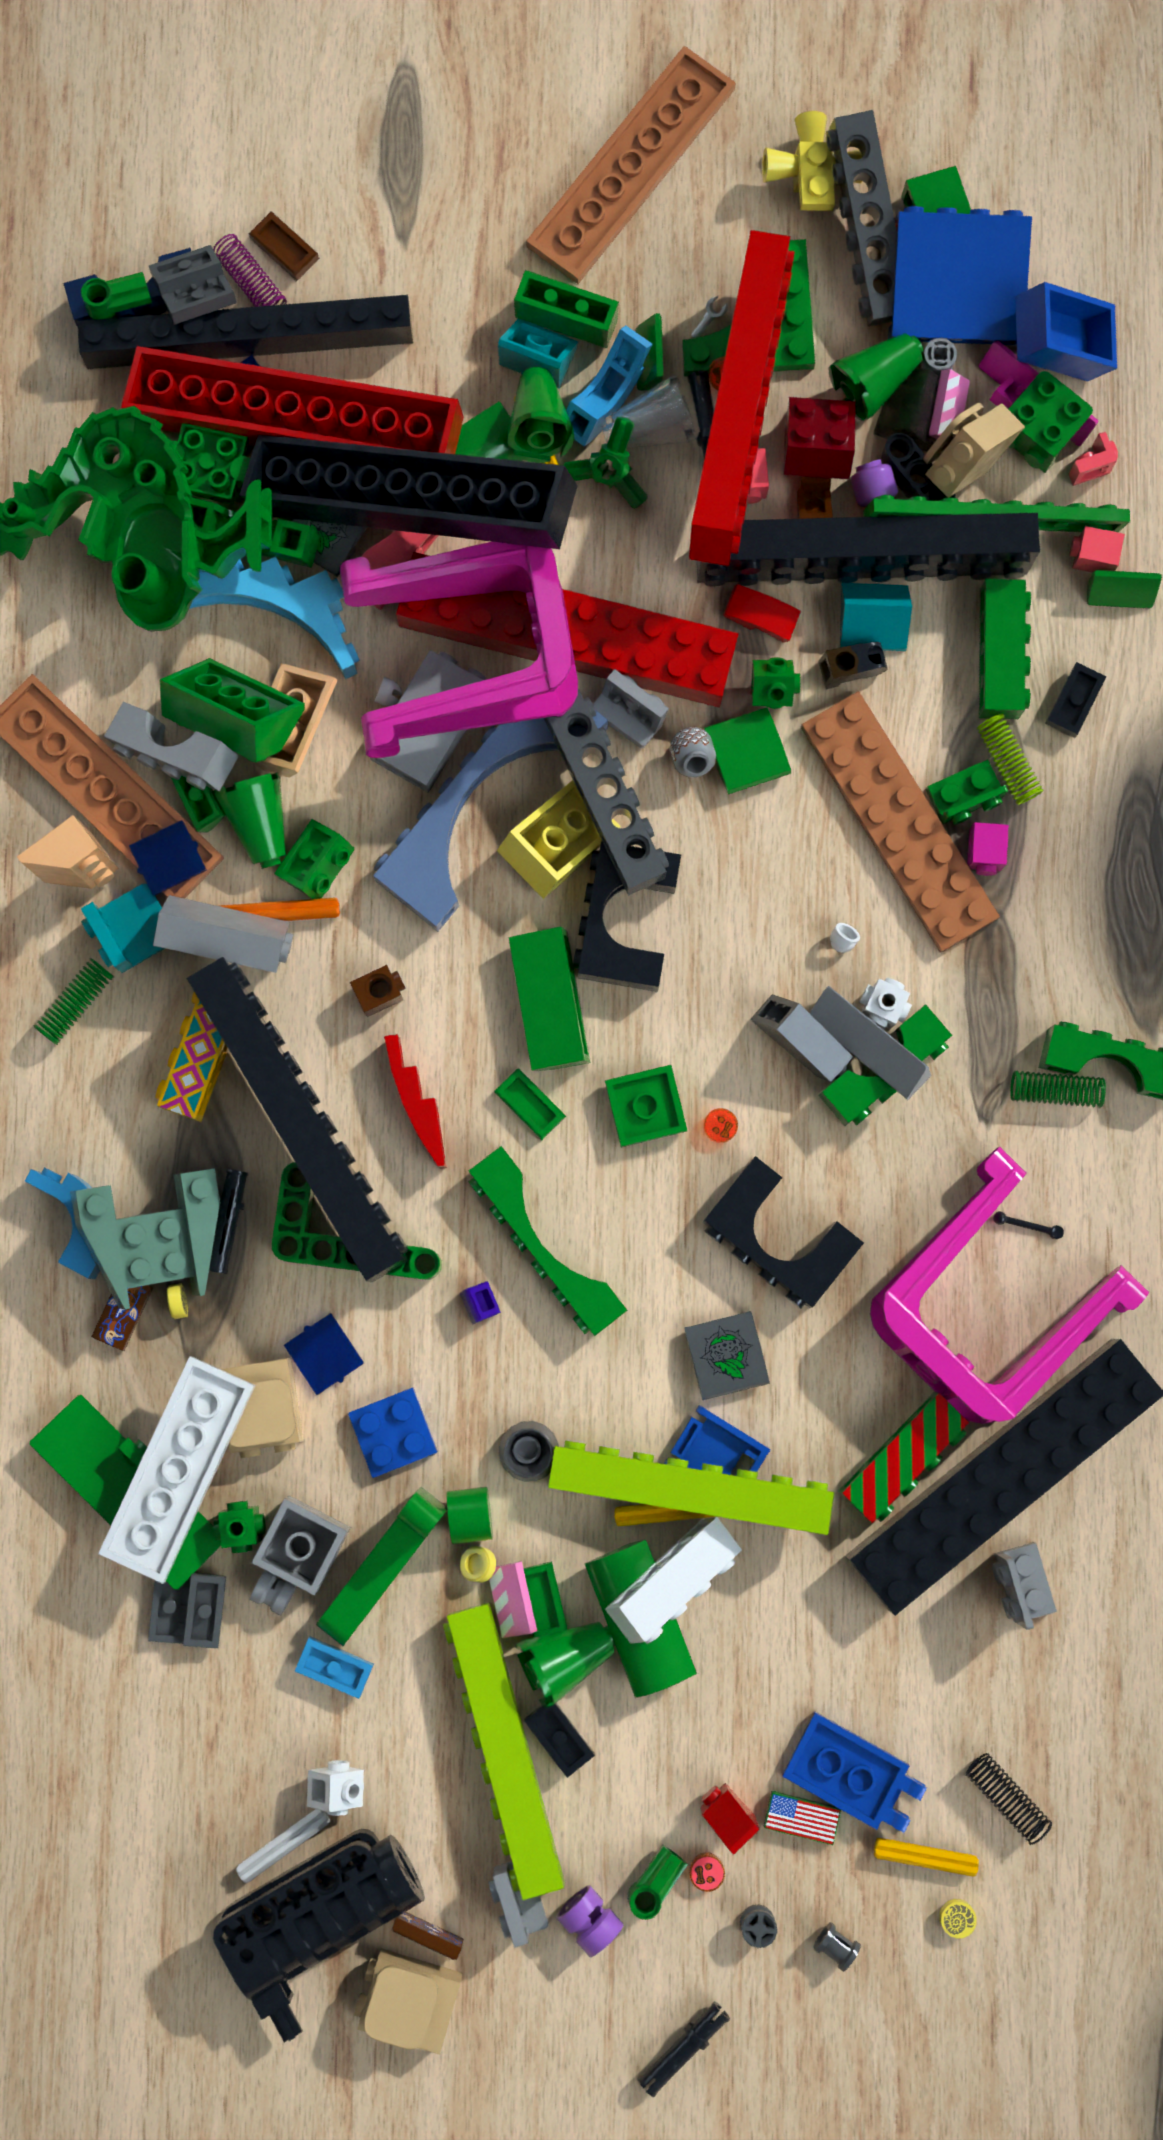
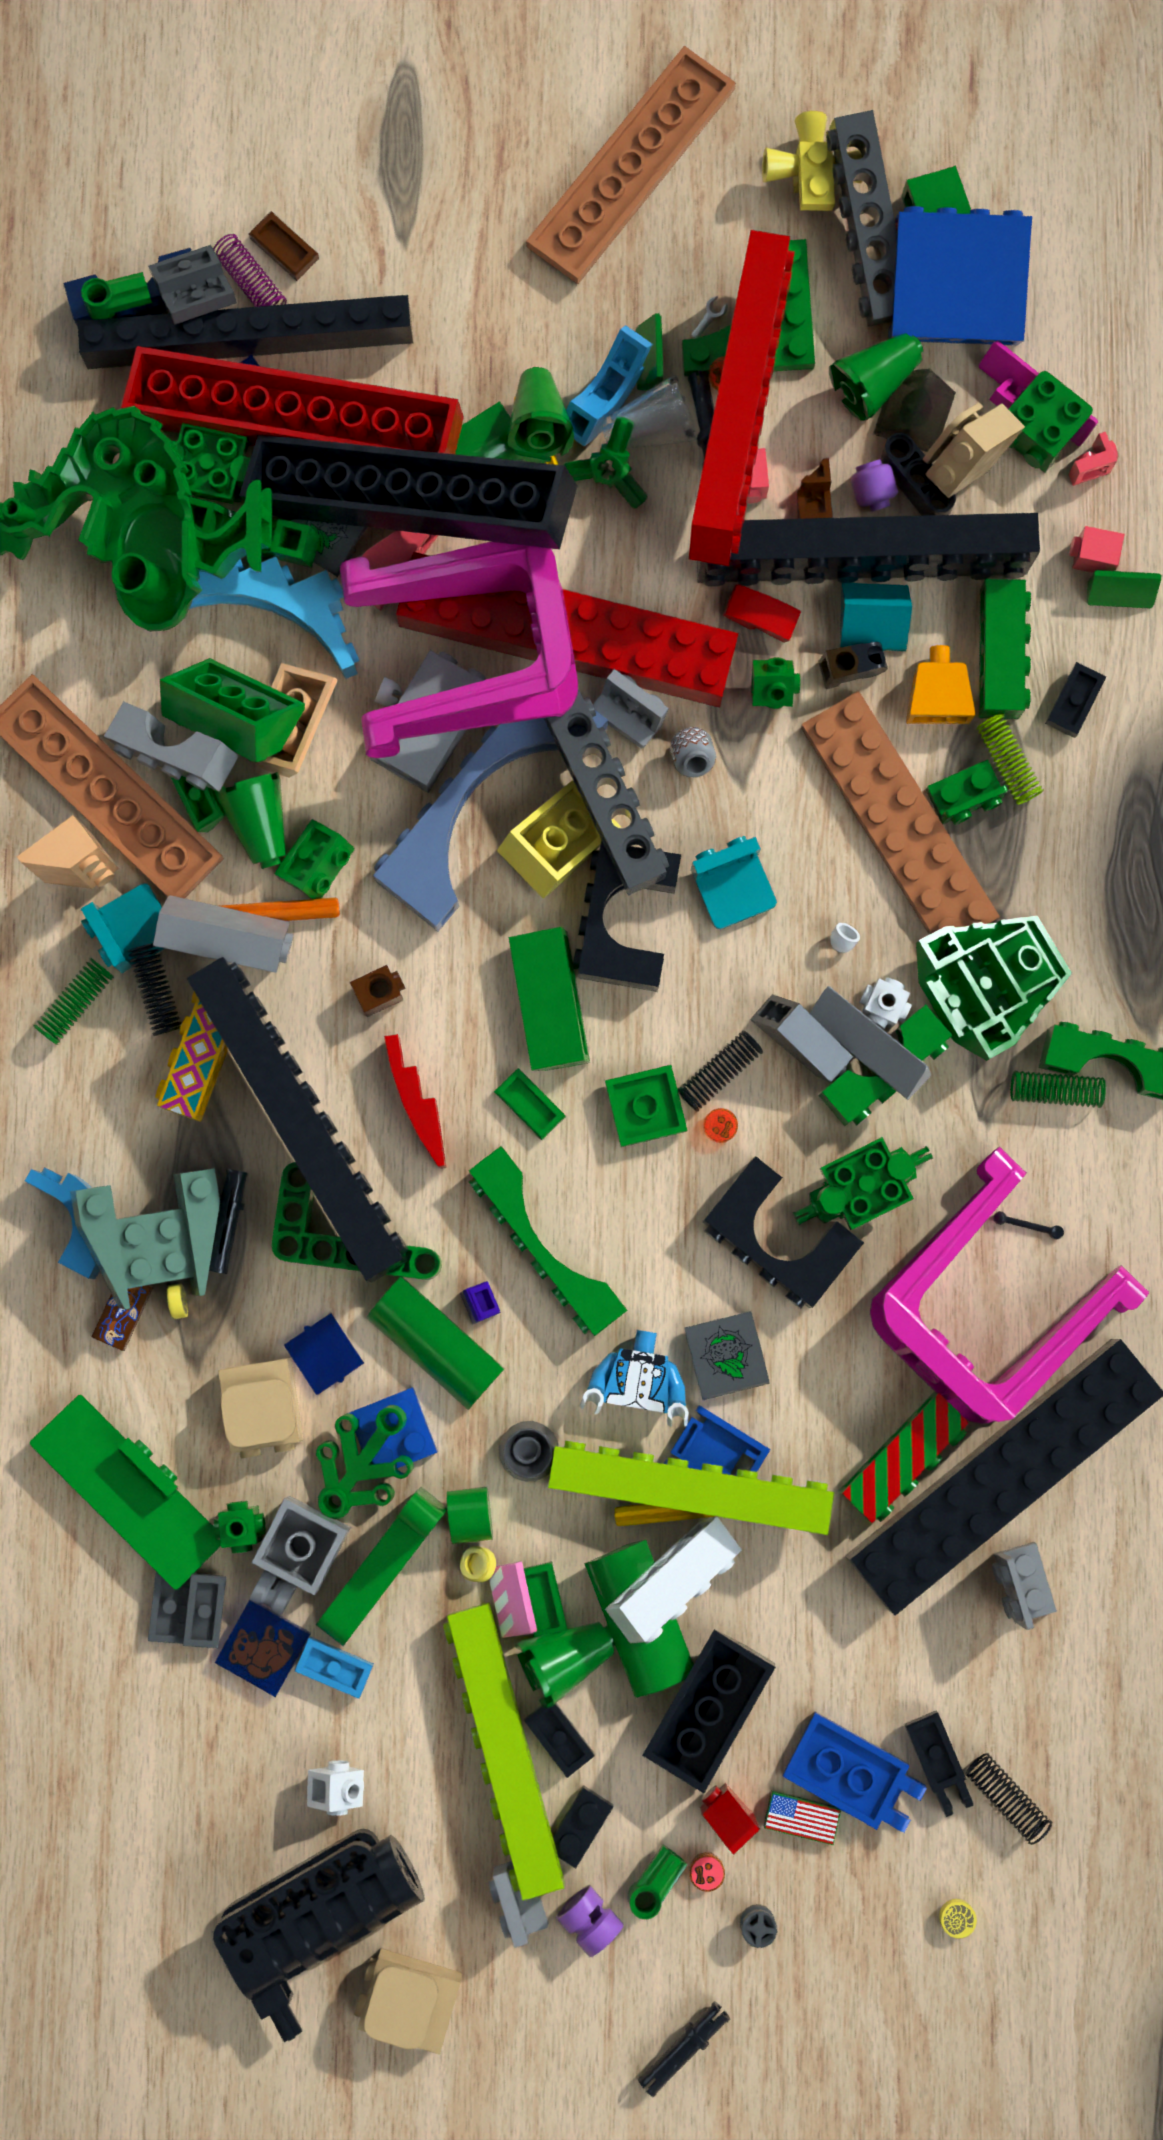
white plate [98,1356,256,1584] -> none
clear blue piece [129,820,207,896] -> none
white axle [236,1809,330,1883] -> none
reddish brown tile [392,1912,464,1960] -> none
teal slope [498,318,579,389] -> none
green brick [514,270,619,348] -> none
green slope [704,707,791,795] -> none
dark red brick [783,397,856,479] -> none
dark grey bush [813,1922,861,1972] -> none
green plate [863,495,1130,532] -> none
yellow axle [874,1838,979,1877] -> none
light grey wheel [919,338,957,383] -> none
bright pink tile [929,369,970,439] -> none
dark pink brick [967,822,1009,876] -> none
blue piece [1015,282,1117,382] -> none
none -> black piece [127,943,182,1036]
none -> tile [215,1600,311,1697]
none -> green plant [316,1405,414,1519]
none -> green brick [366,1276,505,1410]
none -> black plate [553,1786,614,1869]
none -> torso [580,1330,689,1427]
none -> black slope [642,1629,776,1793]
none -> black piece [678,1030,763,1112]
none -> teal bracket [691,836,777,929]
none -> green piece [792,1137,933,1230]
none -> black hinge [904,1710,974,1817]
none -> light orange torso [906,645,975,724]
none -> green wedge [916,916,1072,1061]

